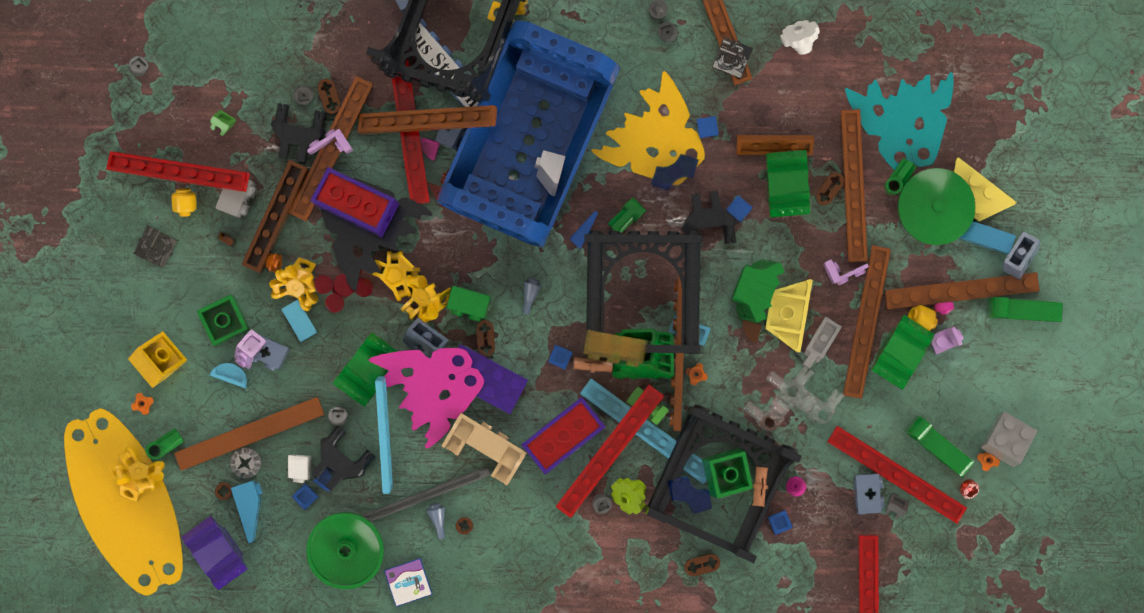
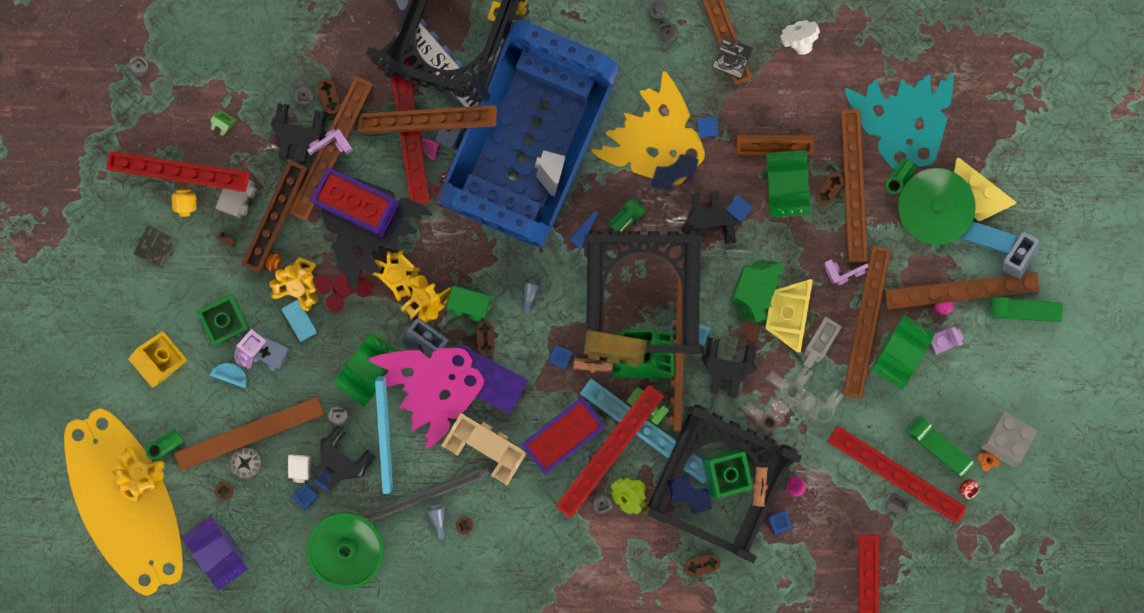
orange plate [131,393,154,415] -> none
dark azure slope [231,480,263,543] -> none
tile [384,558,433,607] -> none
orange plate [685,363,708,385] -> none
sand blue brick [853,473,884,514] -> none
yellow head [908,305,938,331] -> none
none -> black connector [701,337,758,397]

